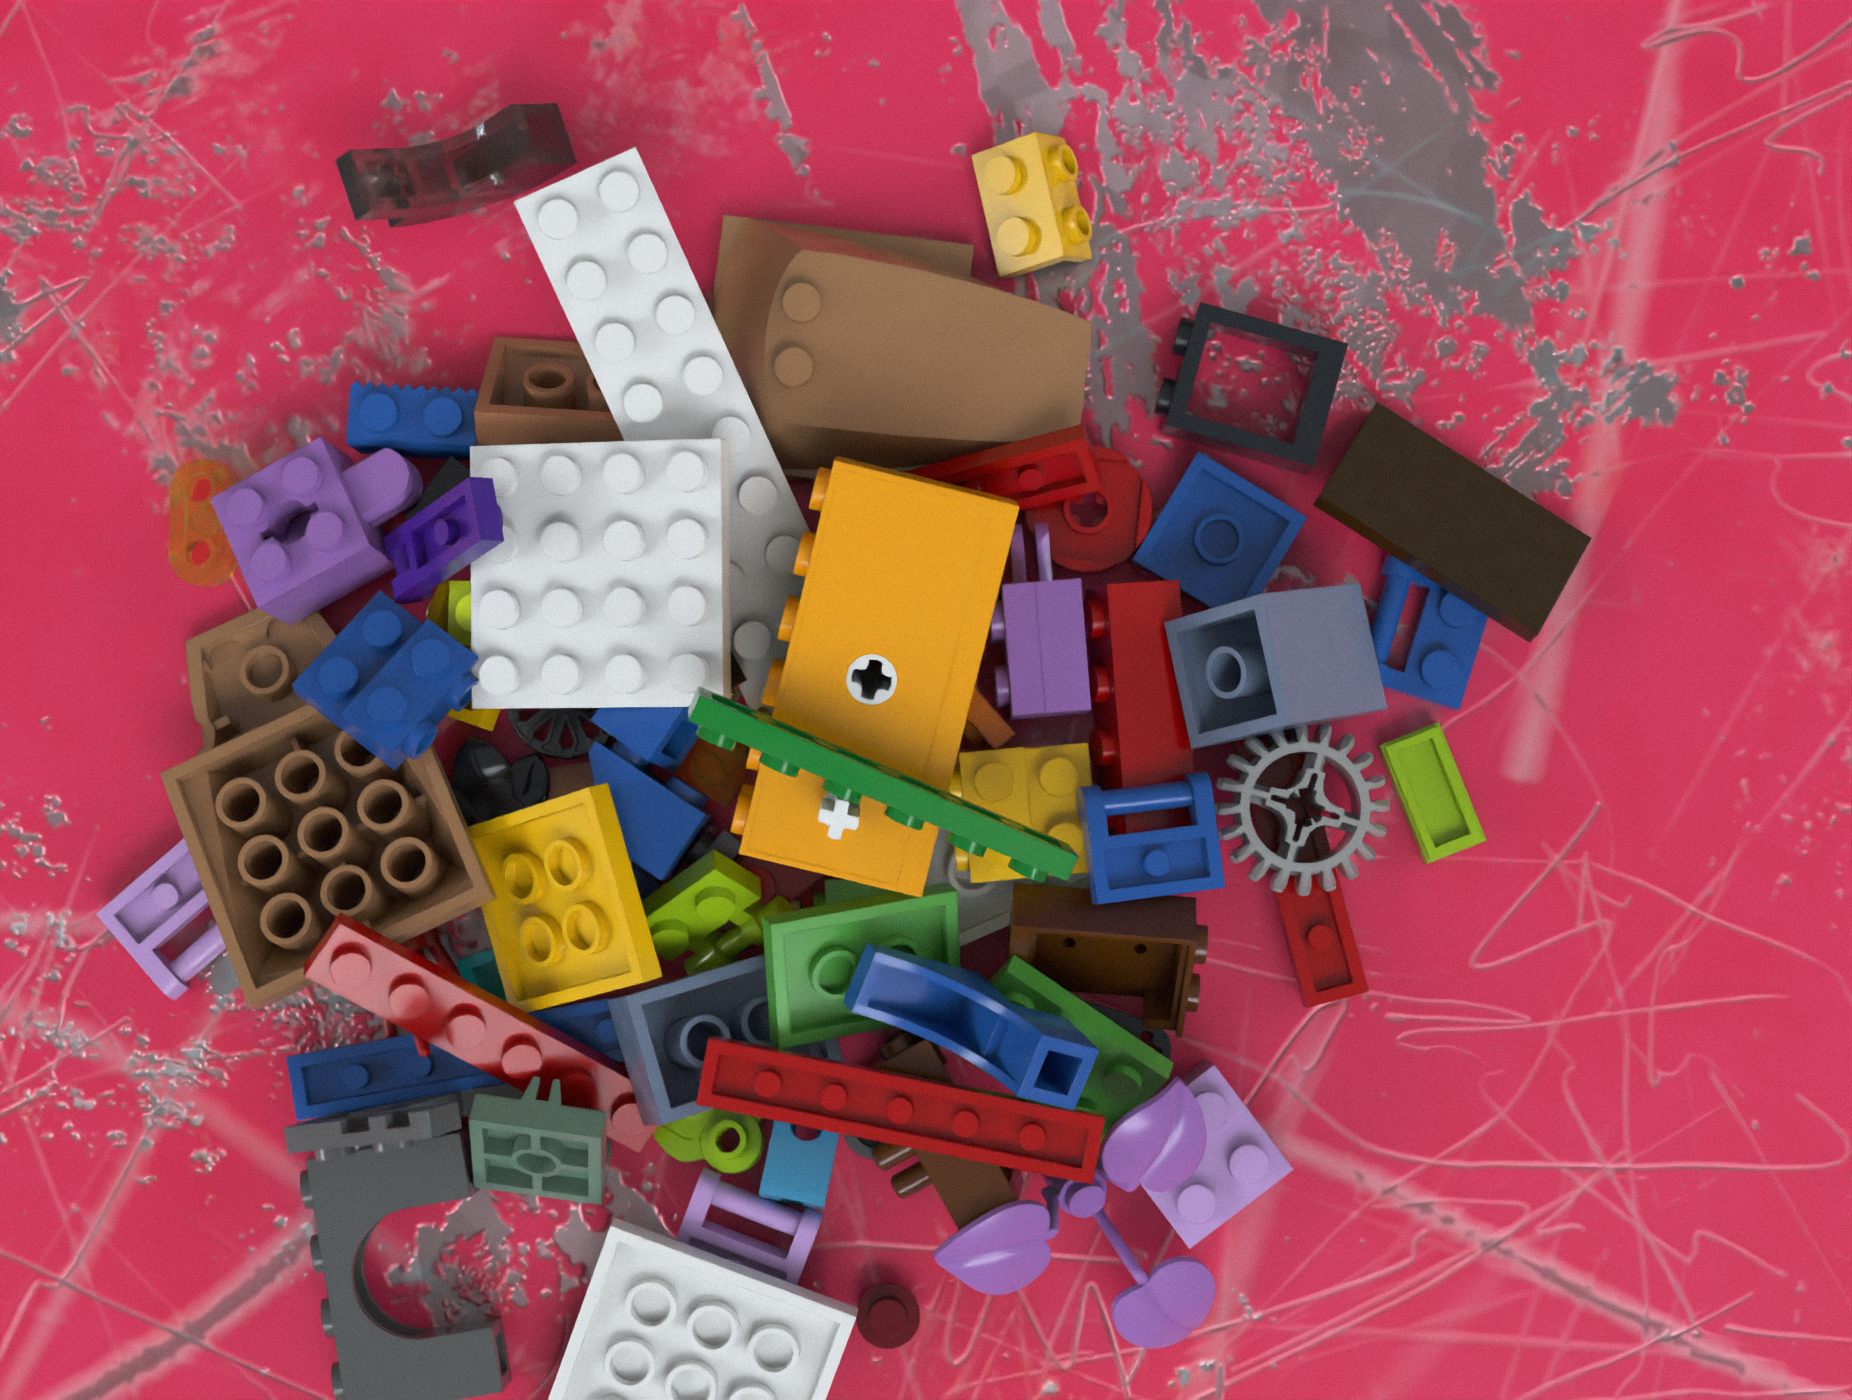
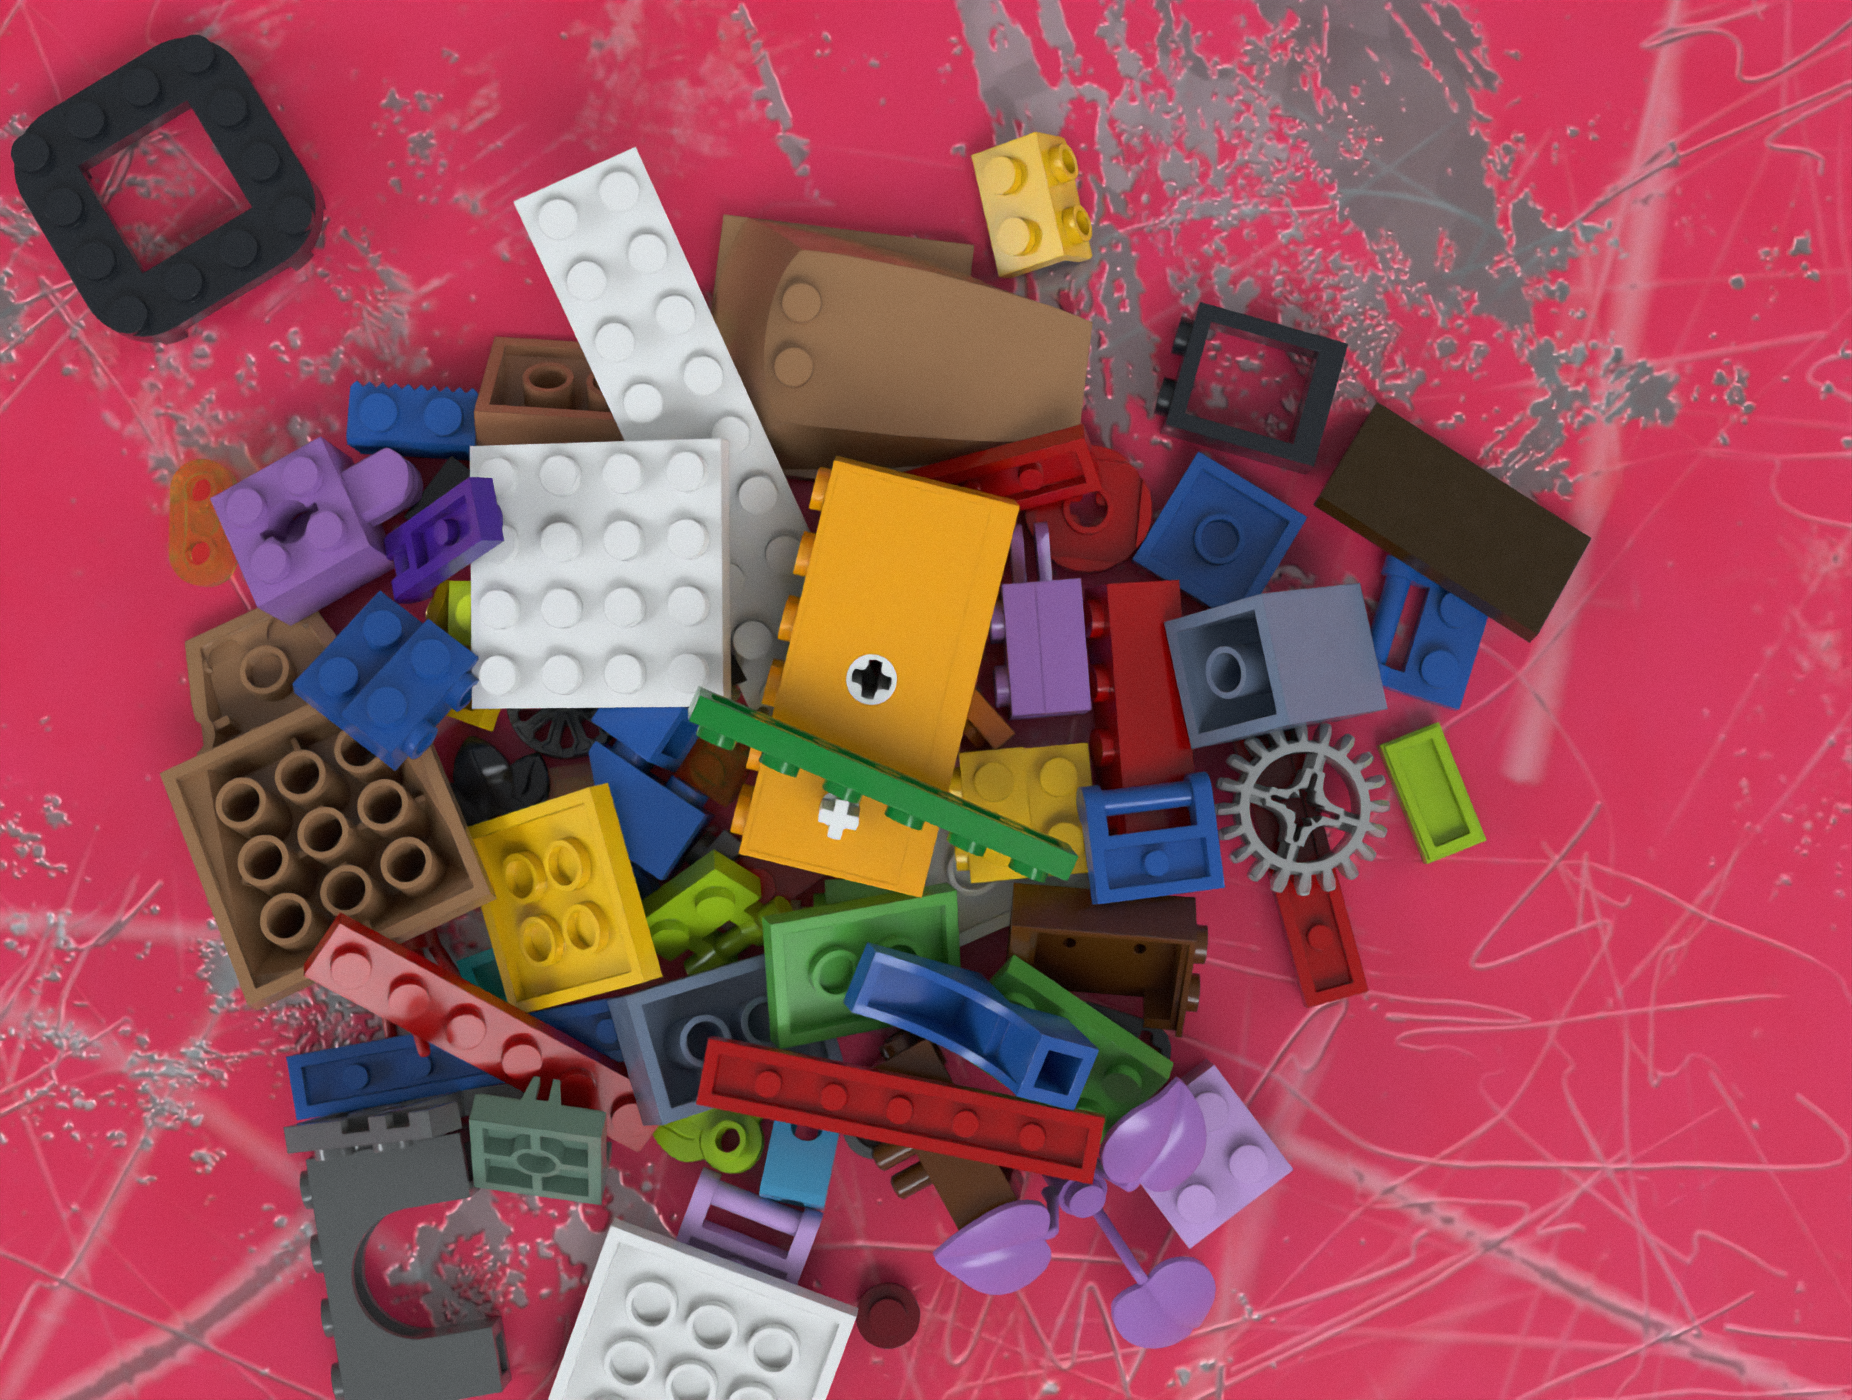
lavender plate [96,838,226,1000] -> none
clear smoke arch [335,103,577,228] -> none
none -> black plate [11,35,326,345]

